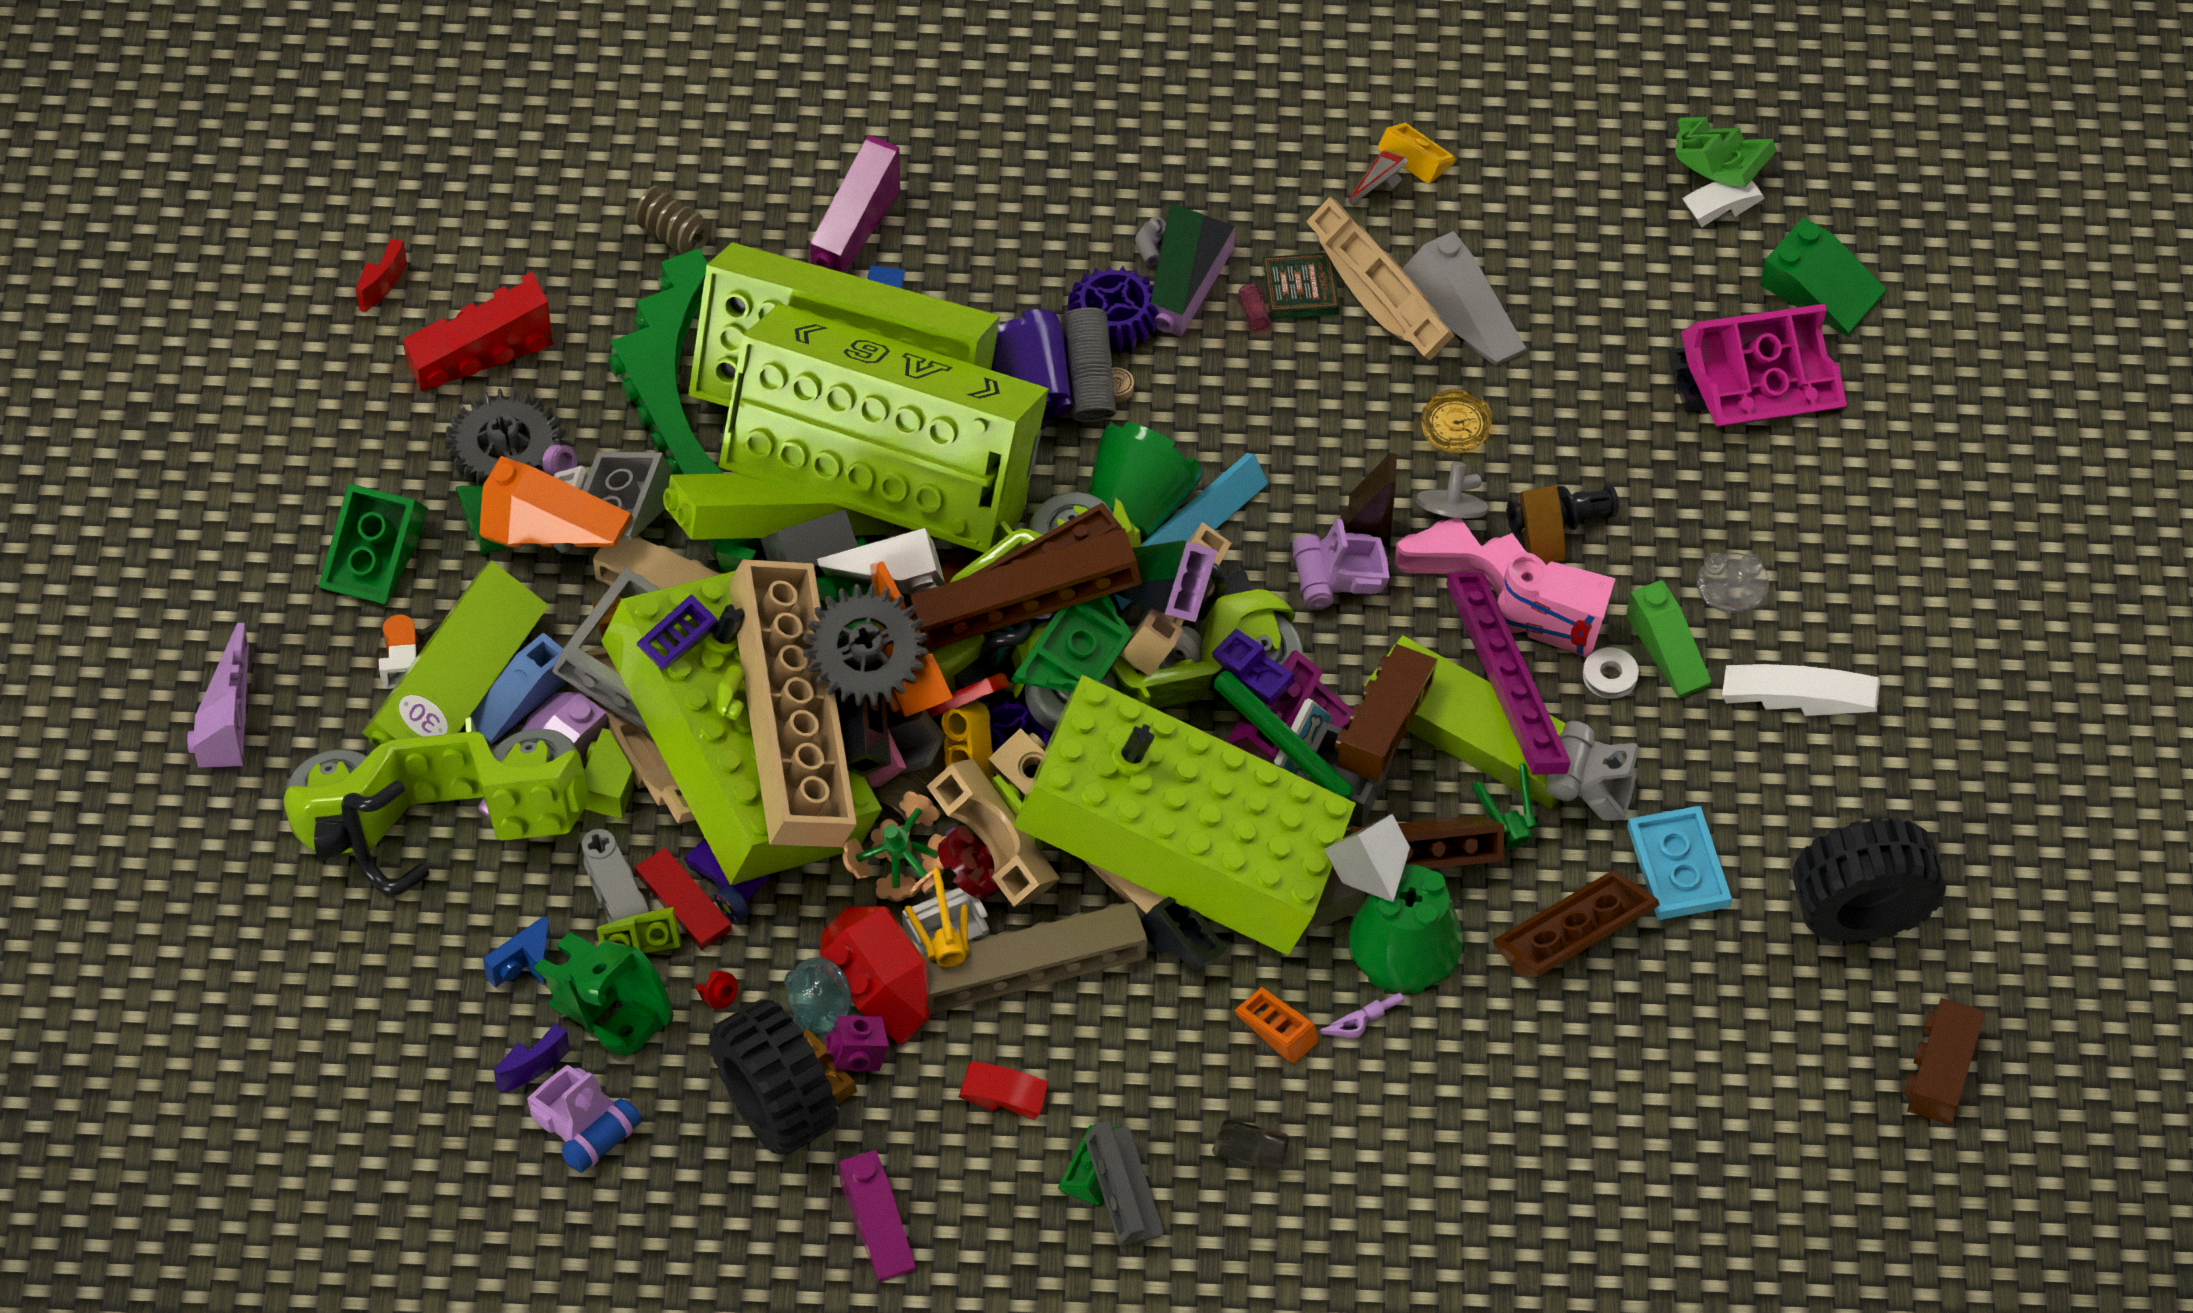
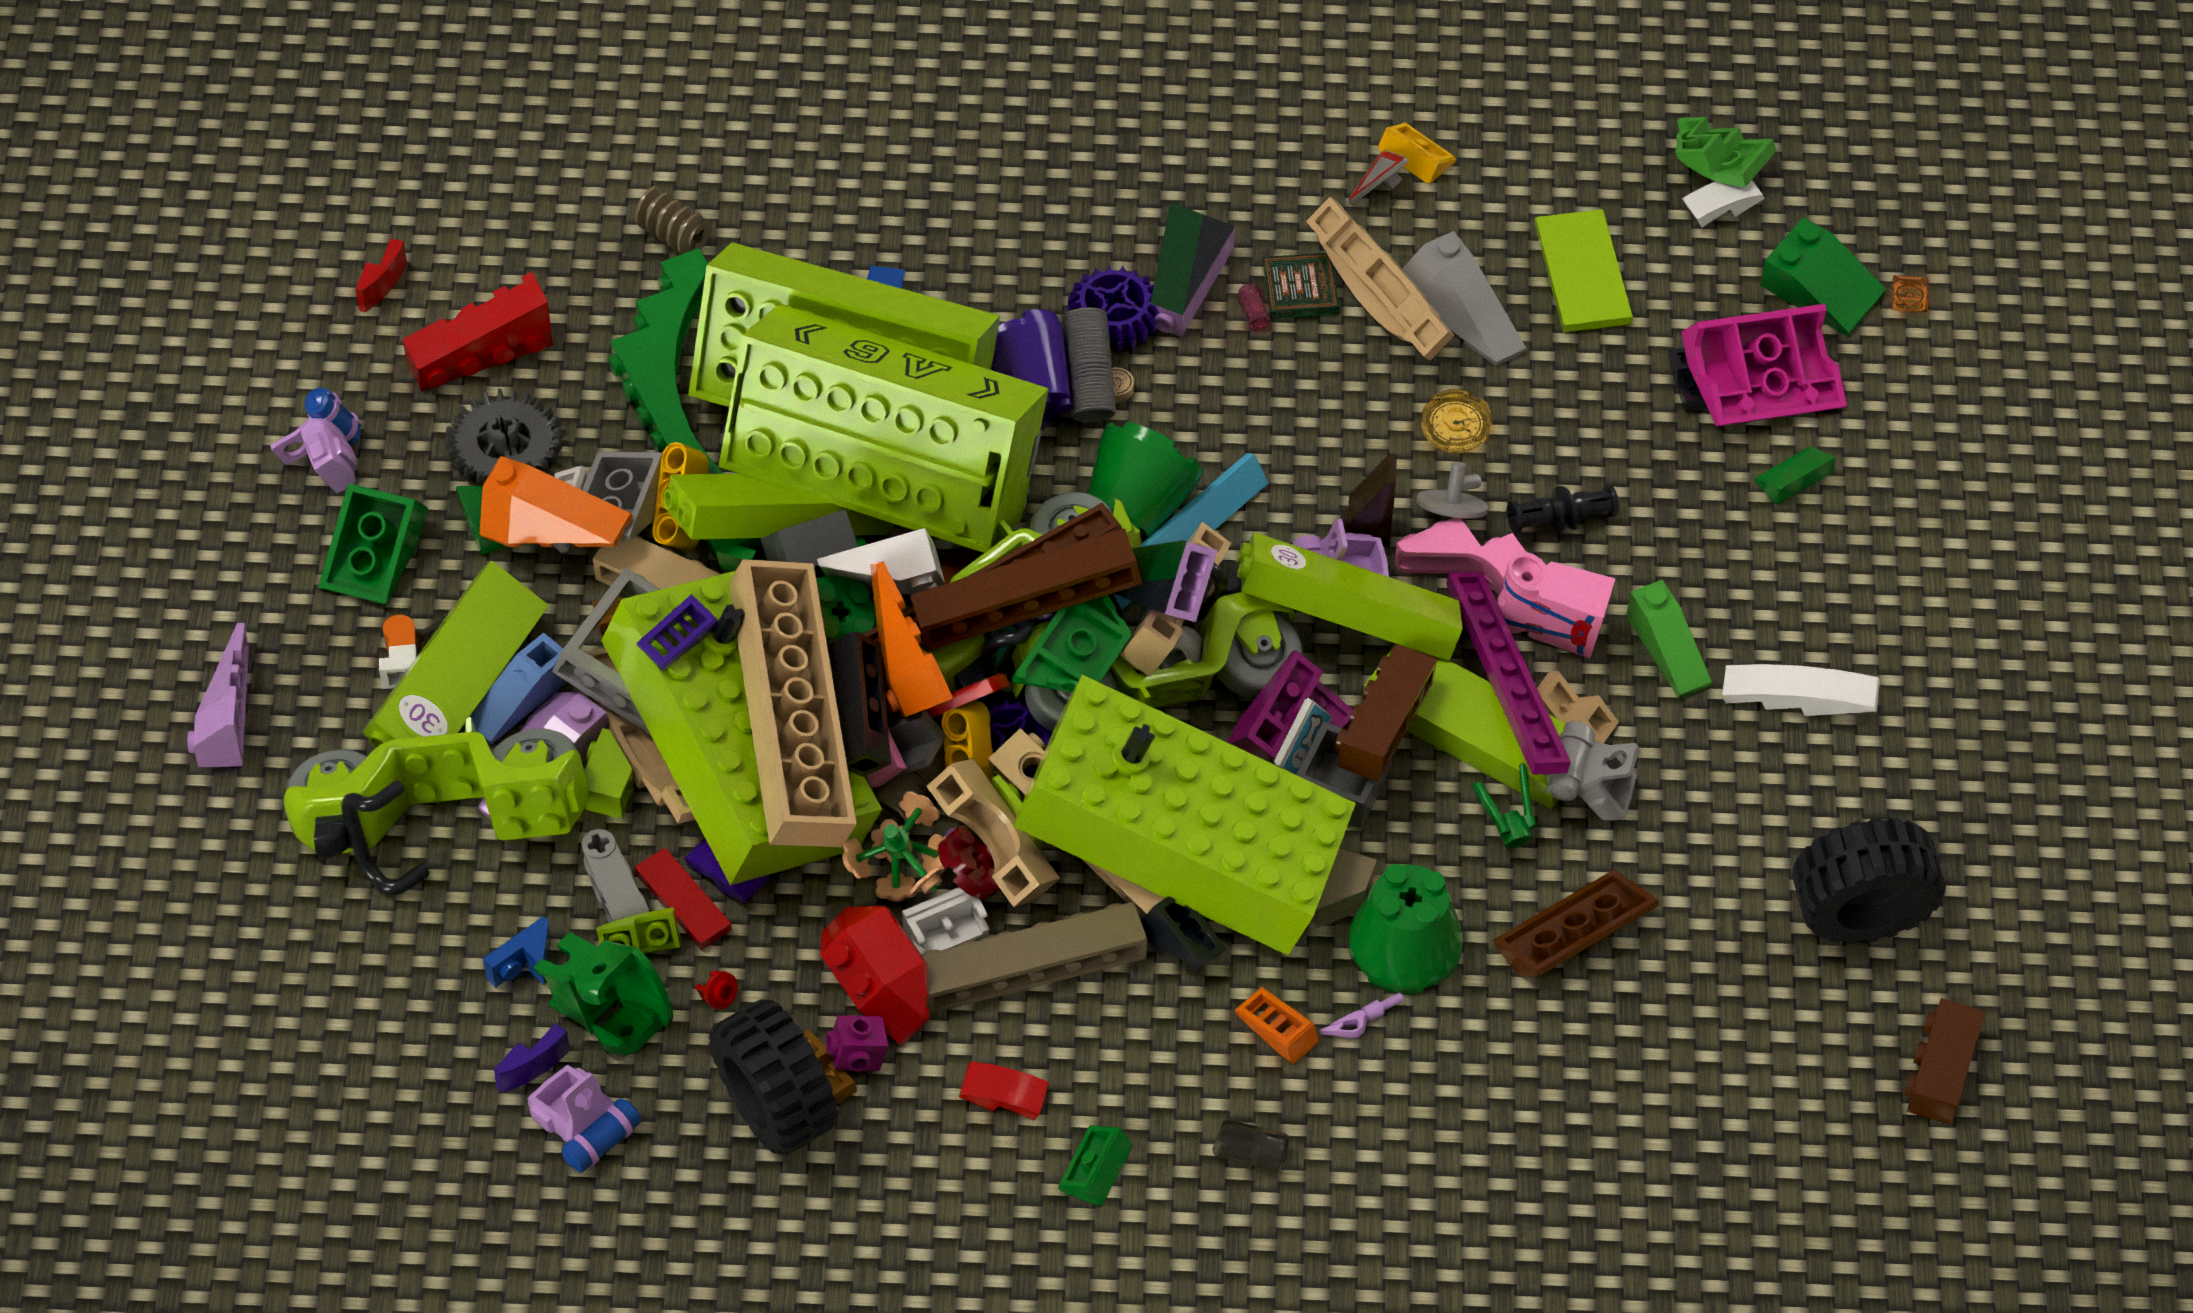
lavender tile [543,444,578,477] -> none
dark blue tile [714,885,749,924] -> none
lime arm [717,666,744,720] -> none
clear light blue dish [784,957,851,1033] -> none
dark grey gear [803,584,928,706] -> none
slope [810,135,901,273] -> none
magenta slope [839,1150,916,1283] -> none
yellow plant [905,867,970,967] -> none
dark grey panel [1084,1121,1164,1246] -> none
light grey arm [1135,217,1166,267] -> none
dark purple slope [1212,629,1295,706] -> none
green axle [1214,671,1354,799] -> none
light grey slope [1324,814,1410,902] -> none
reddish brown brick [1351,815,1505,869] -> none
pearl gold slope [1519,486,1566,564] -> none
white piece [1583,647,1639,699] -> none
medium azure plate [1627,806,1732,920] -> none
clear dish [1696,553,1769,613] -> none
none -> lavender piece [270,387,362,493]
none -> yellow beam [652,442,709,553]
none -> lime brick [1237,532,1463,661]
none -> lime tile [1534,209,1633,333]
none -> tan slope [1537,671,1619,743]
none -> green slope [1755,446,1835,505]
none -> clear orange tile [1891,275,1929,312]

